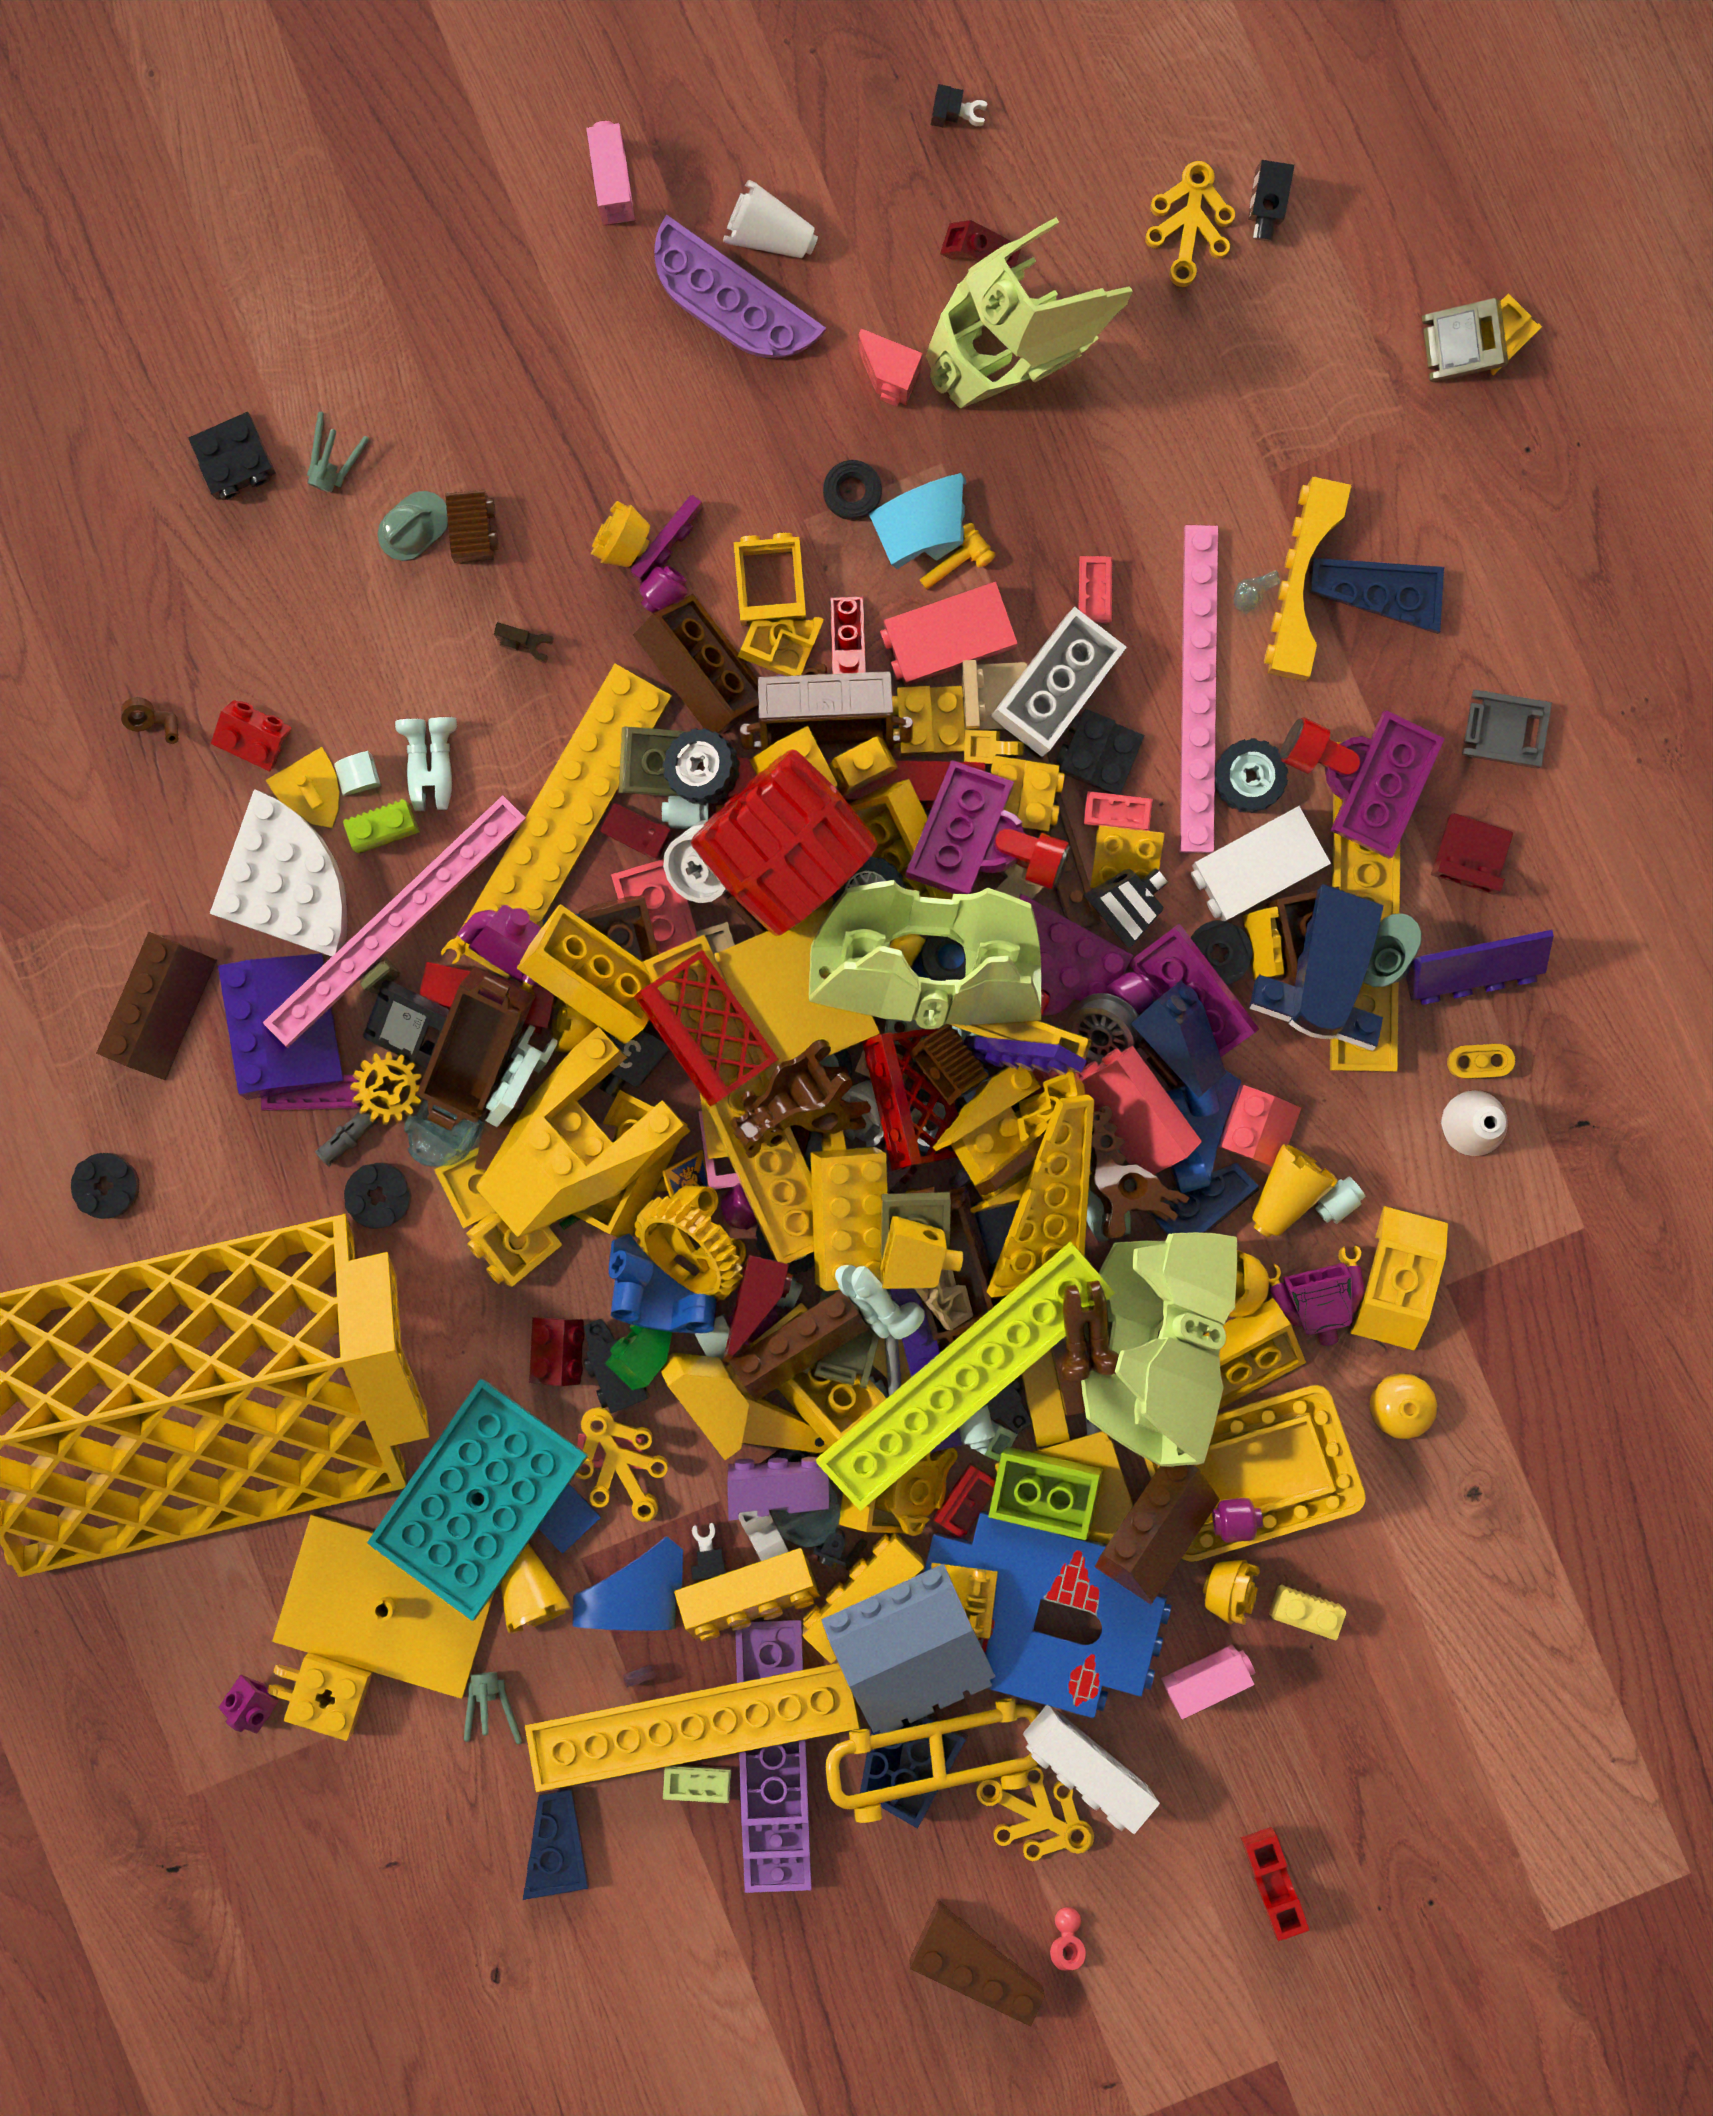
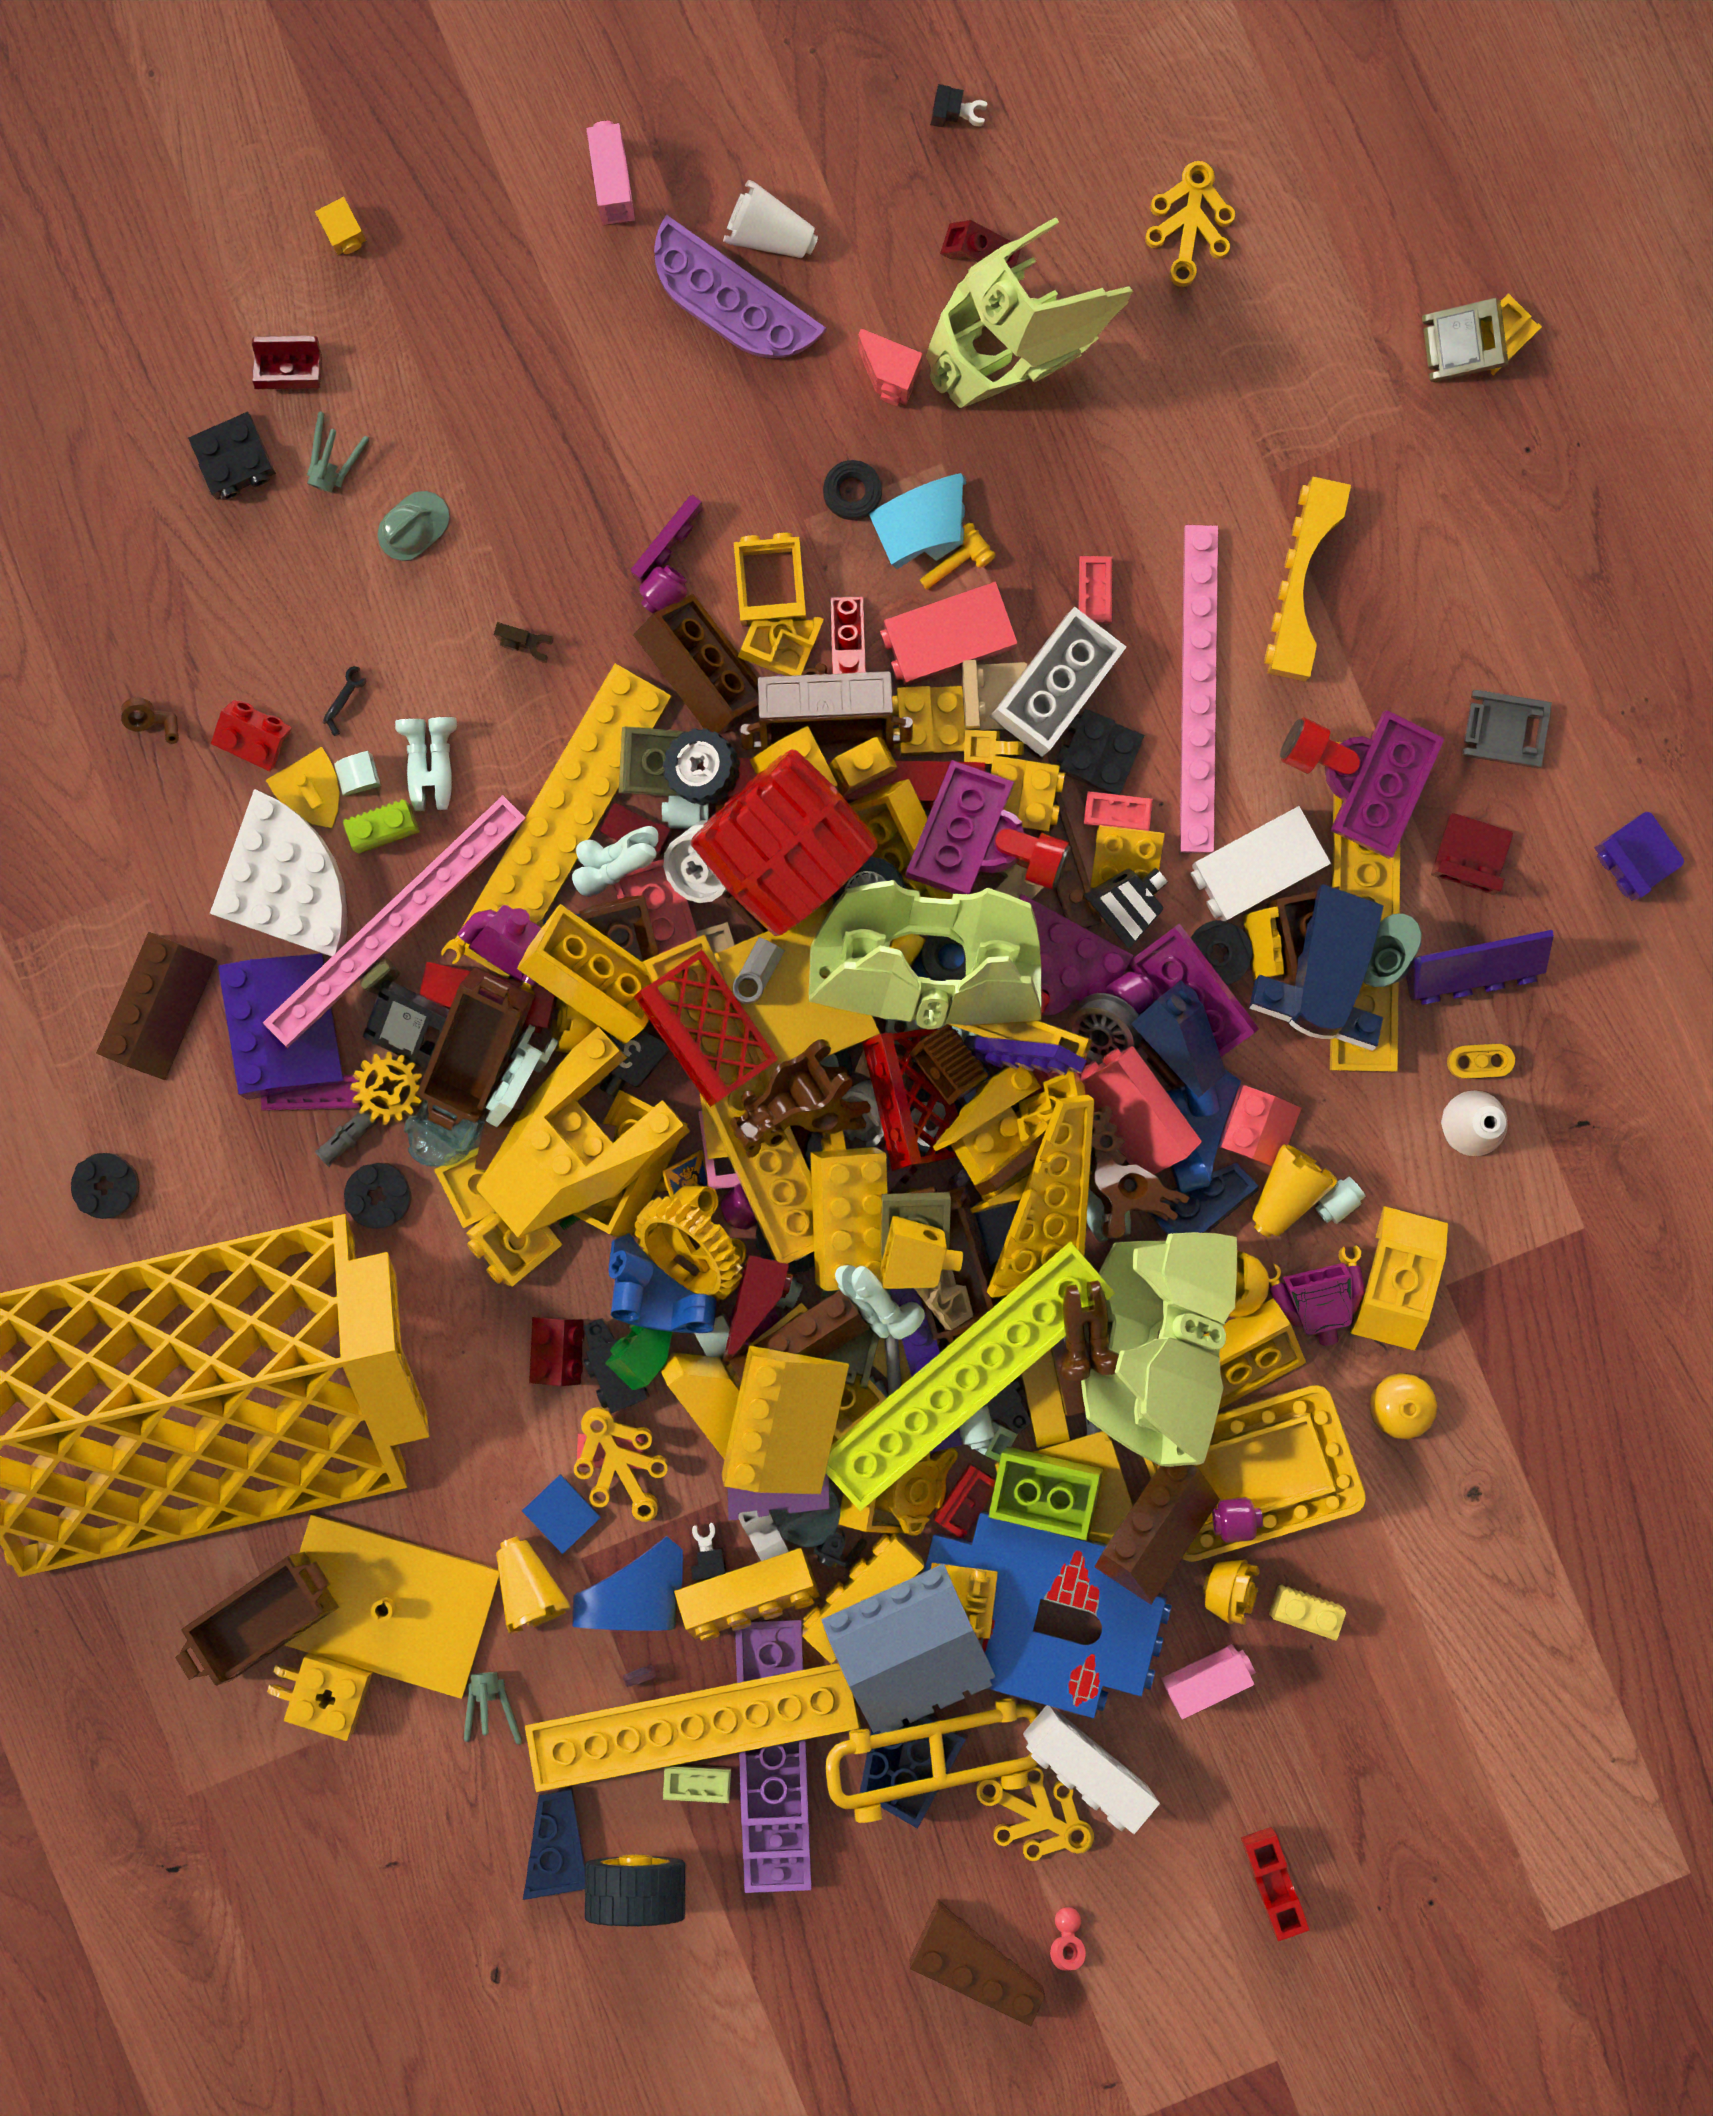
magenta brick [218,1675,279,1734] -> none
teal piece [367,1379,589,1621] -> none
reddish brown brick [445,489,499,563] -> none
yellow cone [591,501,650,567] -> none
black wheel [1215,738,1289,813] -> none
clear light blue animal [1233,570,1281,614] -> none
black torso [1248,160,1295,241] -> none
dark blue wing [1310,558,1444,634] -> none
none -> reddish brown container [175,1552,339,1686]
none -> dark red bracket [252,335,322,389]
none -> yellow brick [315,197,367,255]
none -> black piece [323,666,367,736]
none -> light aqua piece [572,826,659,897]
none -> black wheel [585,1855,685,1927]
none -> yellow slope [721,1345,849,1494]
none -> light grey piece [733,937,785,1004]
none -> dark purple bracket [1594,812,1684,901]

